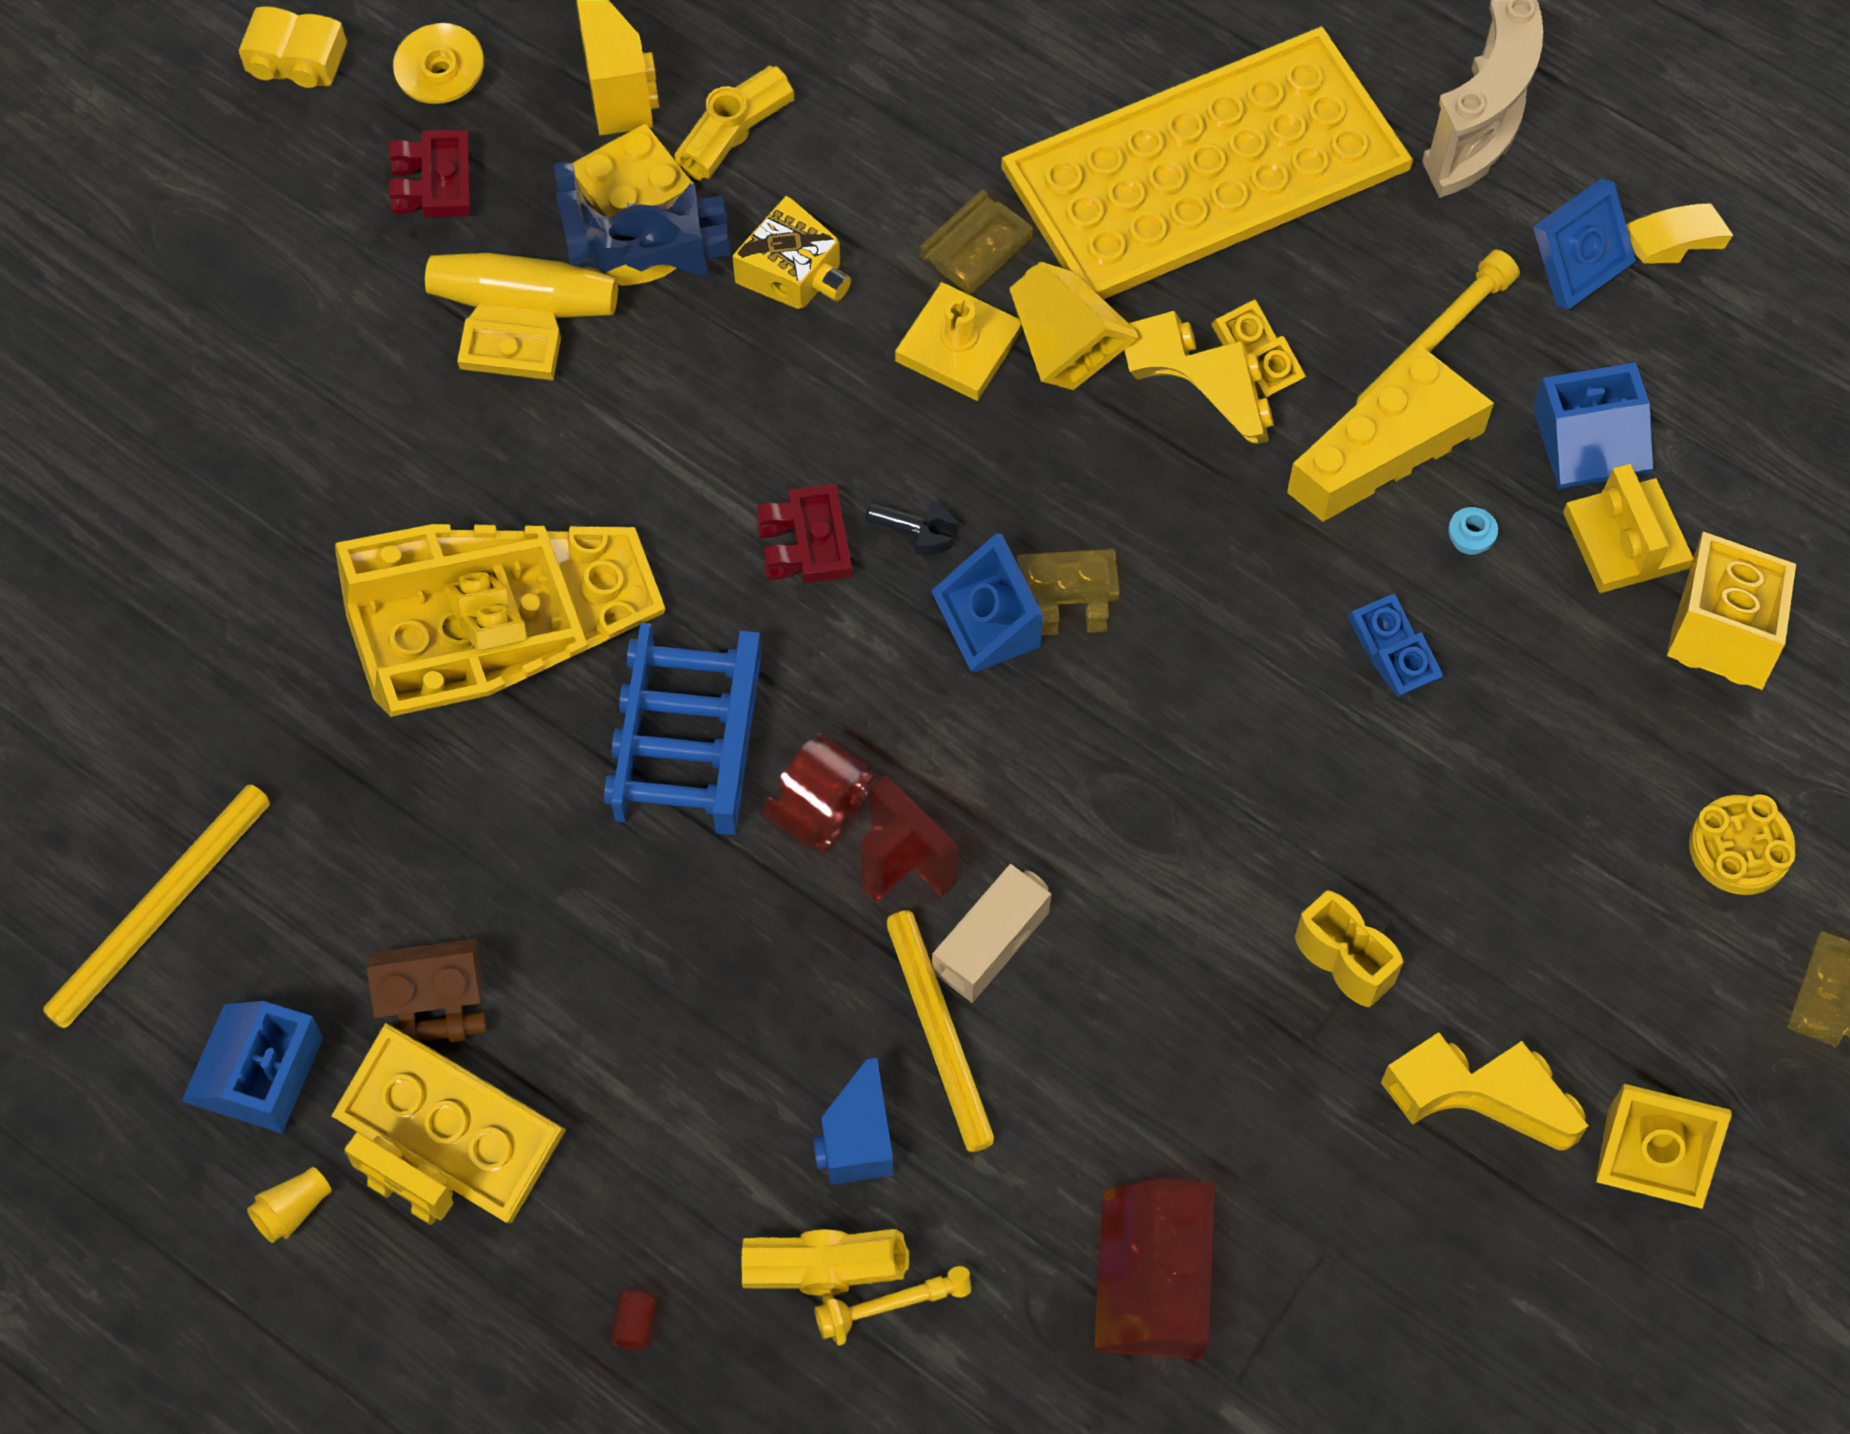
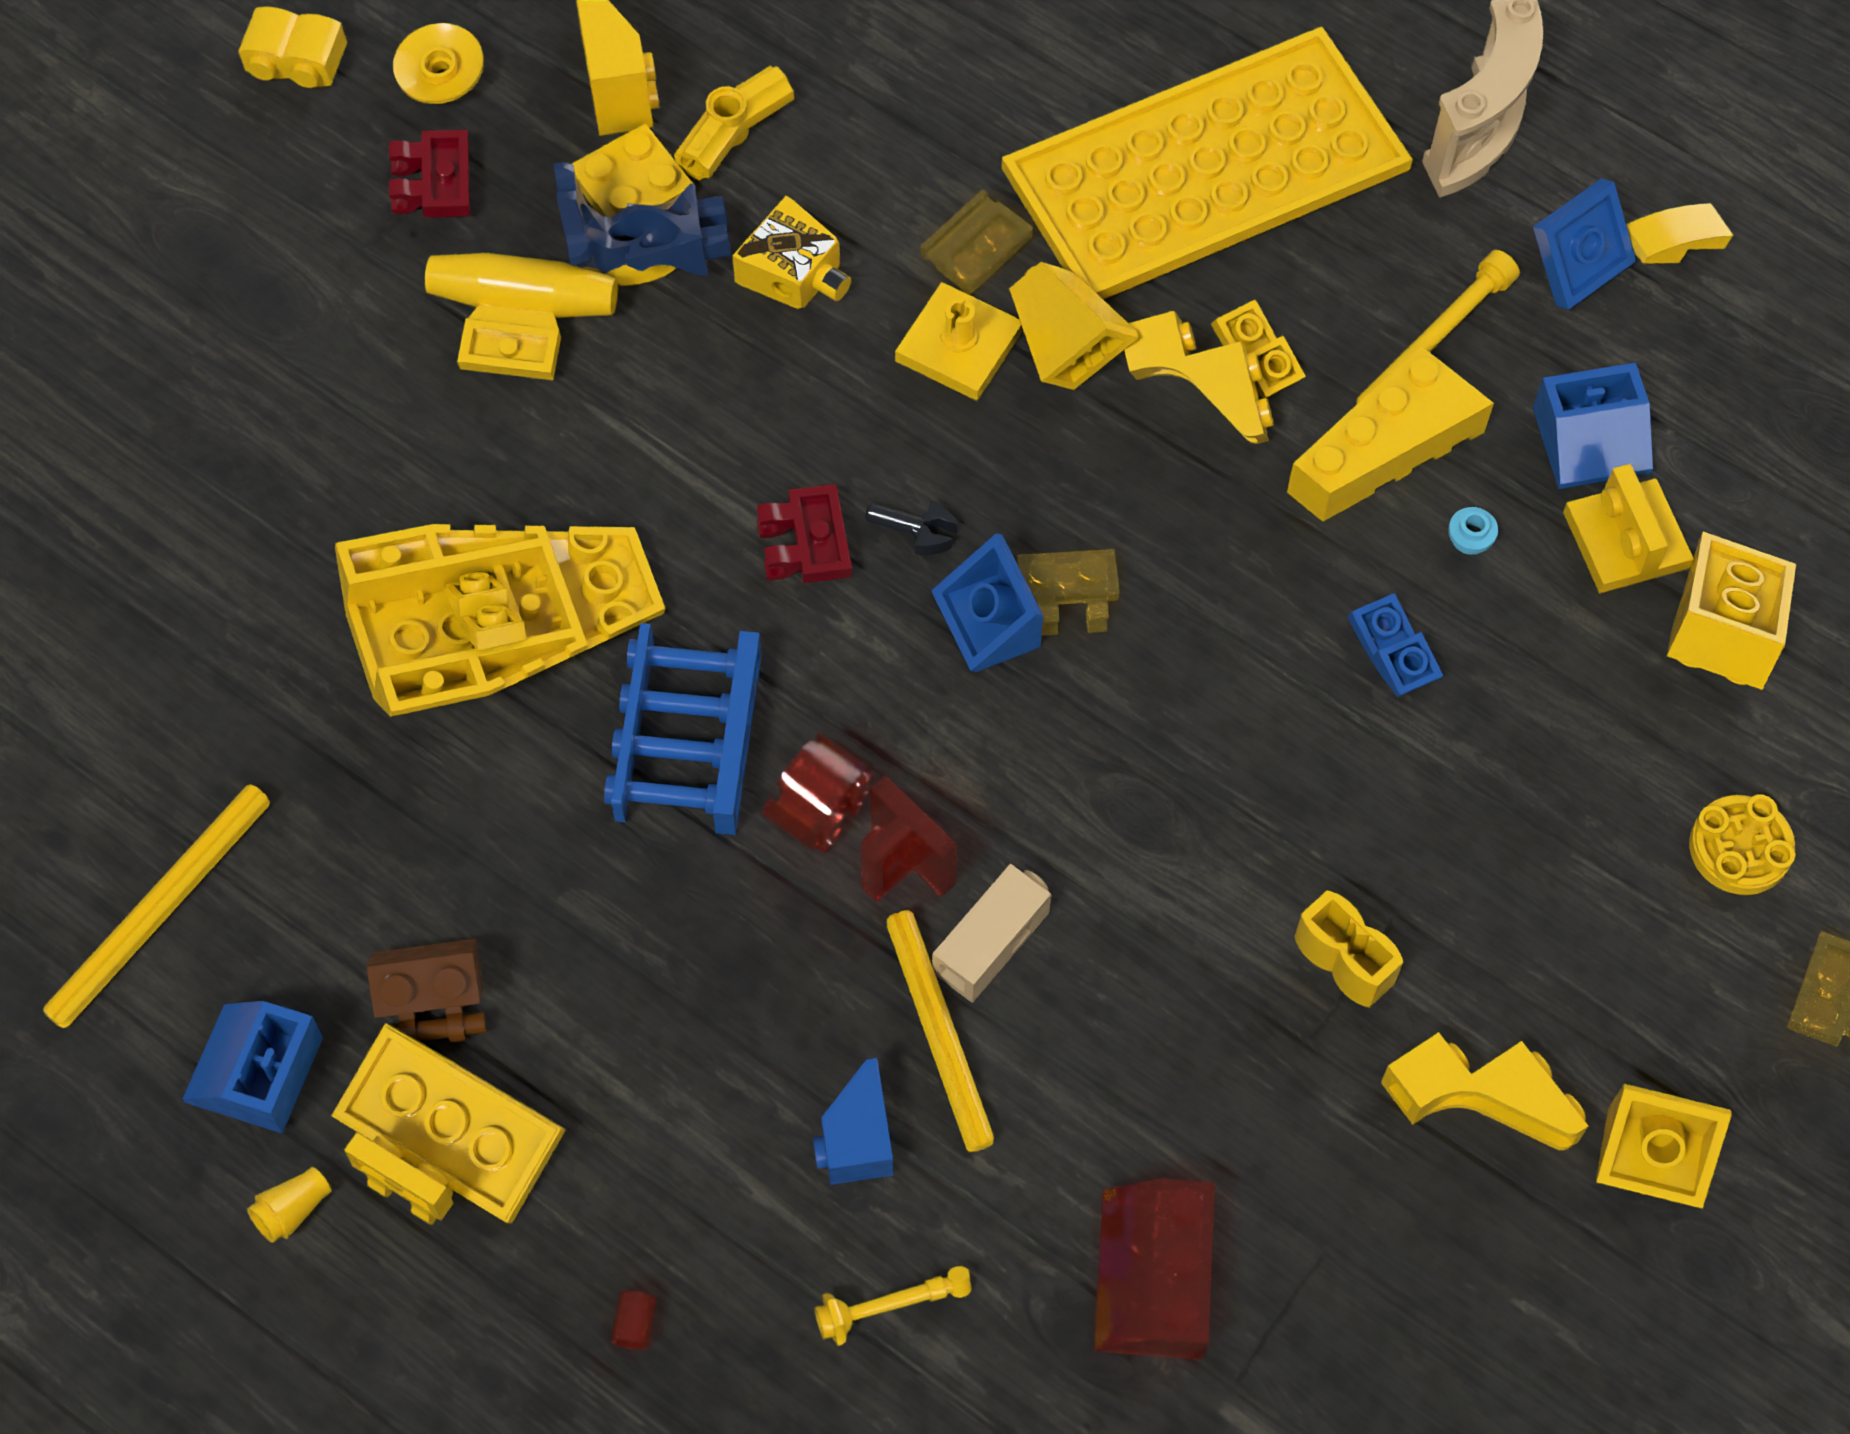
yellow piece [742,1229,909,1296] -> none

